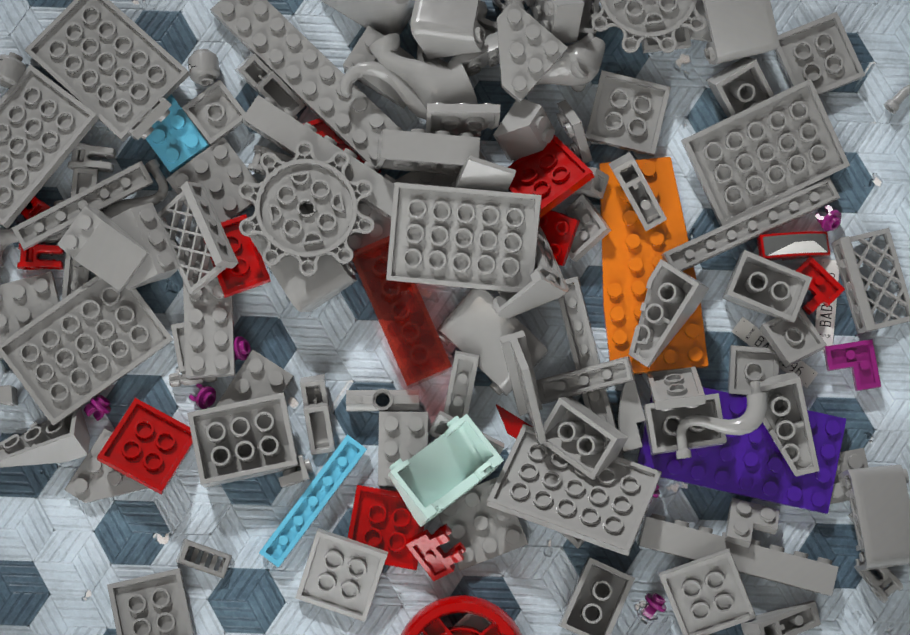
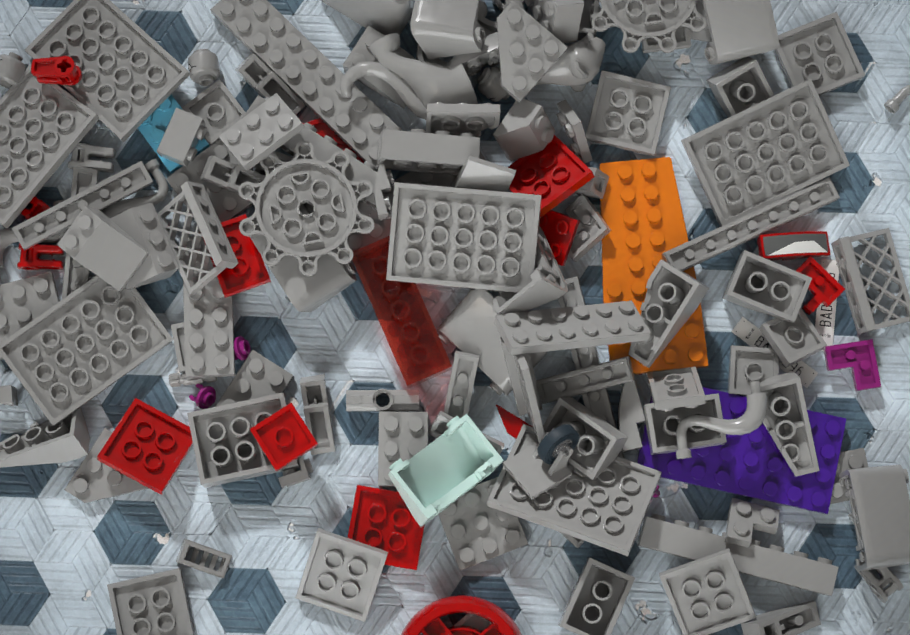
magenta plate [84,395,111,421] -> none
light grey plate [128,98,172,140] -> none
medium azure plate [259,434,367,568] -> none
red plate [406,523,466,581] -> none
light grey slope [609,152,667,231] -> none
magenta plate [642,593,667,619] -> none
magenta plate [815,205,842,232] -> none
none -> red piece [31,56,82,86]
none -> light grey brick [157,108,207,167]
none -> light grey slope [200,155,266,194]
none -> light grey plate [218,93,305,171]
none -> red plate [250,402,318,472]
none -> light grey slope [375,164,394,220]
none -> light grey head [477,66,510,102]
none -> light grey plate [494,301,650,355]
none -> light grey plate [503,424,580,500]

